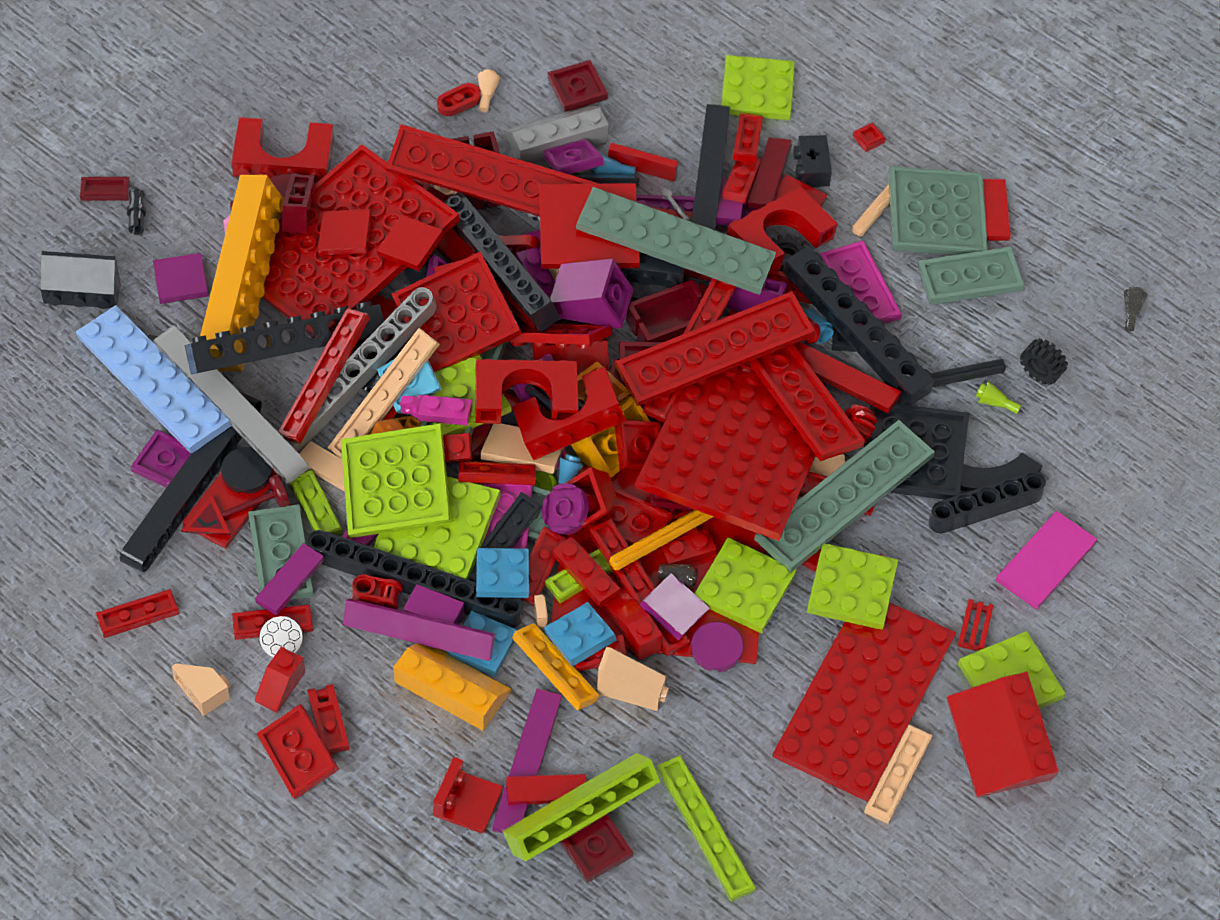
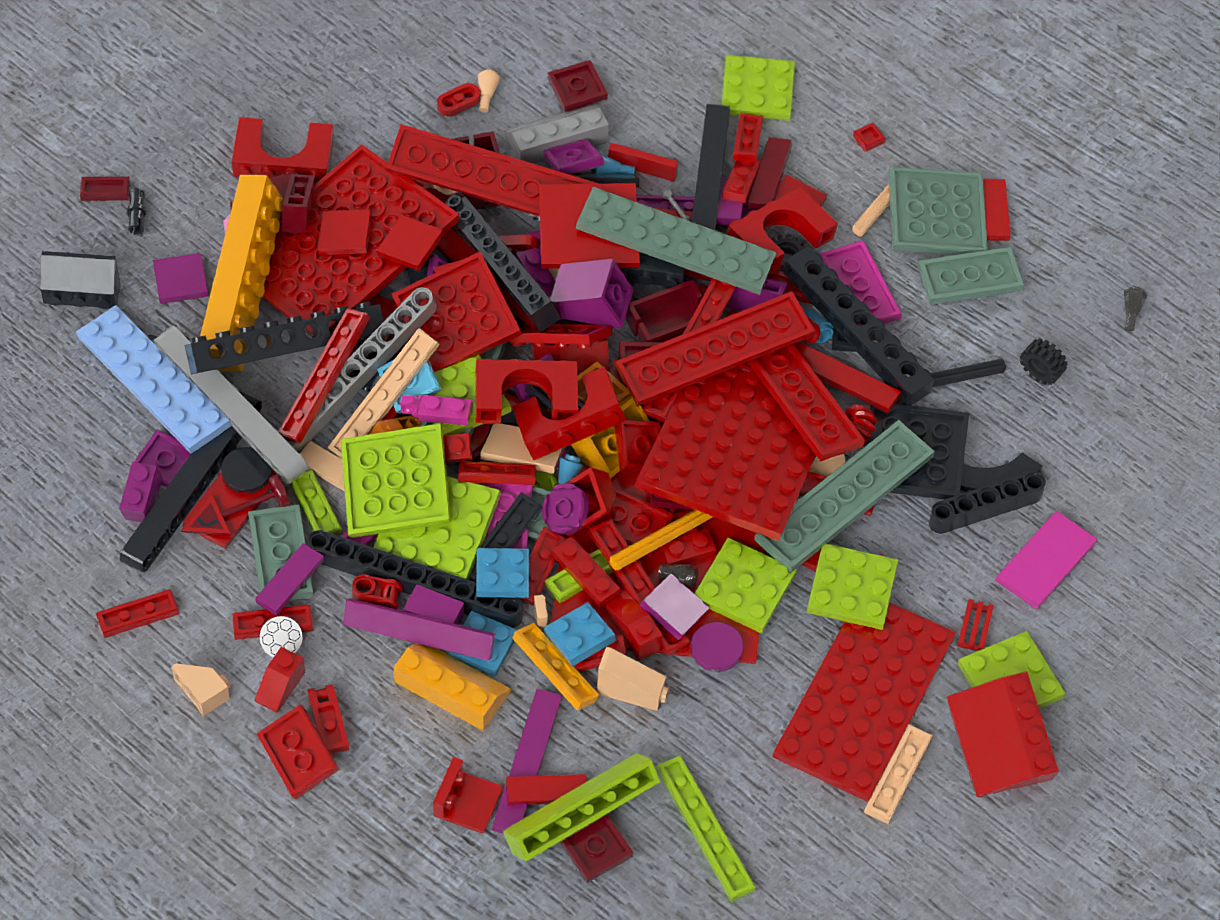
black brick [793,135,832,187] -> none
lime cone [975,381,1021,414] -> none
none -> magenta brick [119,462,163,522]

